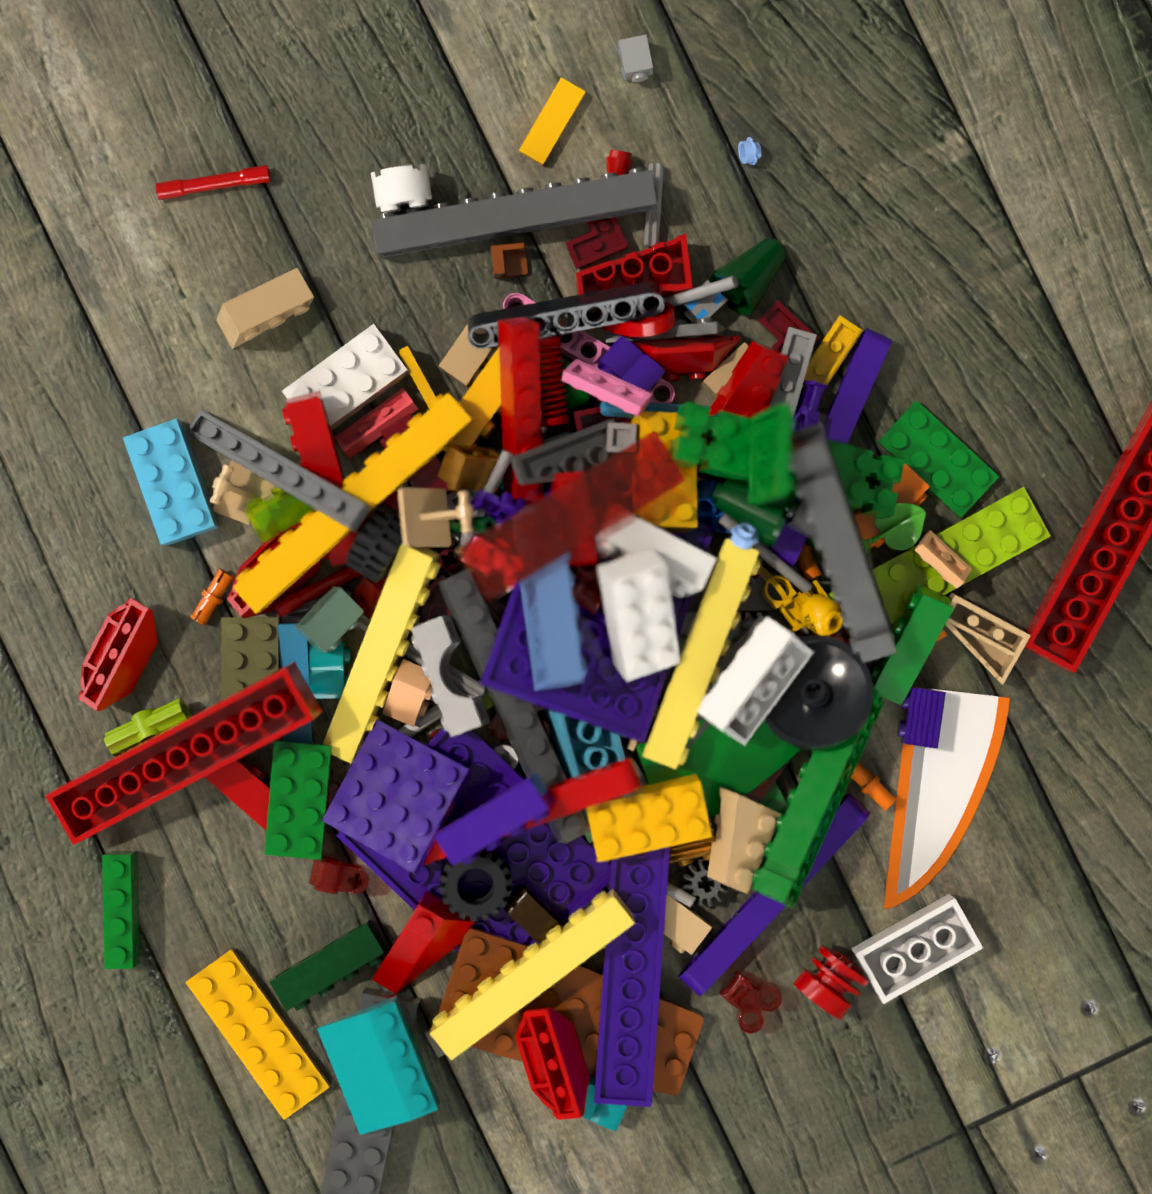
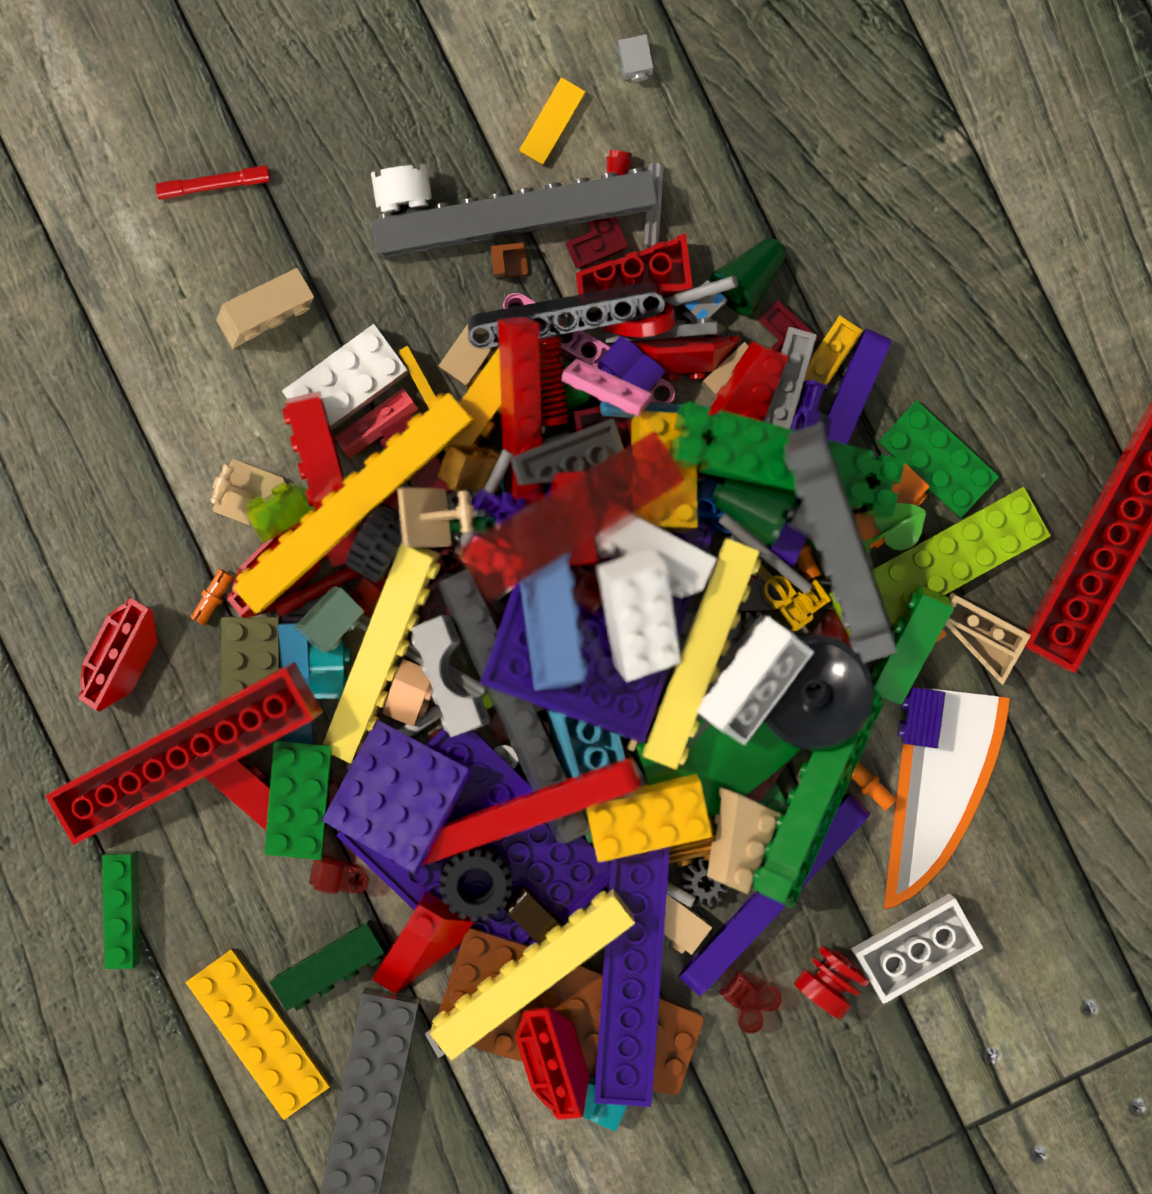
lime piece [104,698,191,756] -> none
medium azure brick [123,419,220,546] -> none
tile [185,409,370,532] -> none
teal slope [317,996,440,1135] -> none
dark purple brick [434,772,555,866] -> none
light grey plate [606,422,638,453] -> none
light blue plate [731,523,758,549] -> none
light blue plate [738,137,761,165] -> none
green plate [748,404,795,505] -> none
yellow head [801,594,843,636] -> none
light nougat plate [915,530,972,589] -> none

